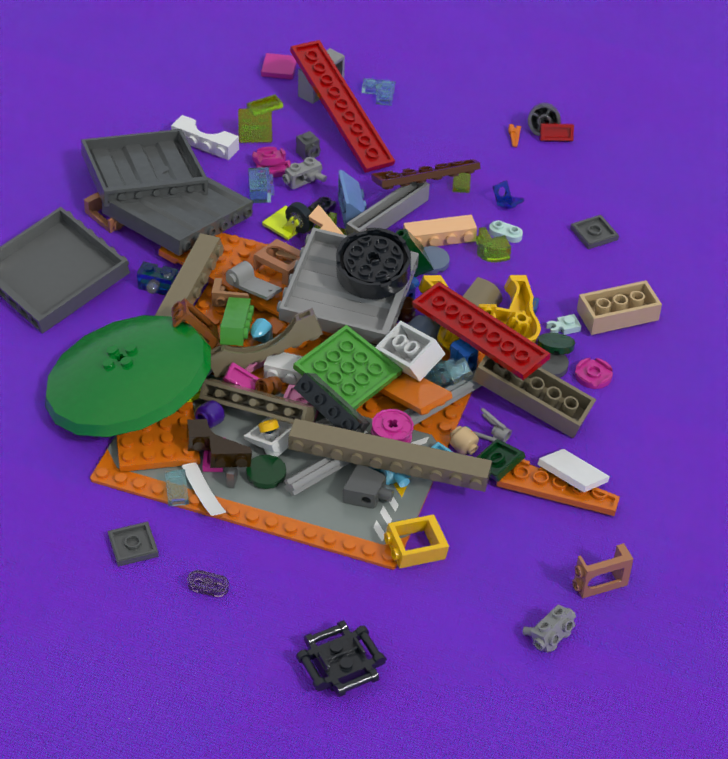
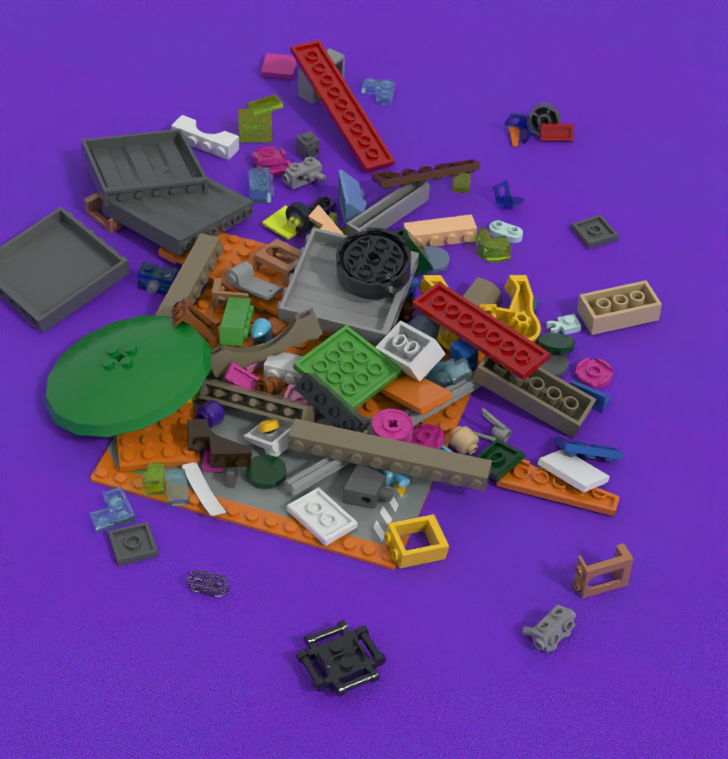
none -> clear light blue plate [89,486,136,533]
none -> clear neon green brick [142,462,165,495]
none -> white tile [287,487,358,546]
none -> dark pink tile [411,424,444,449]
none -> clear blue bracket [504,113,532,143]
none -> blue wing [555,436,623,462]
none -> blue panel [570,380,612,413]

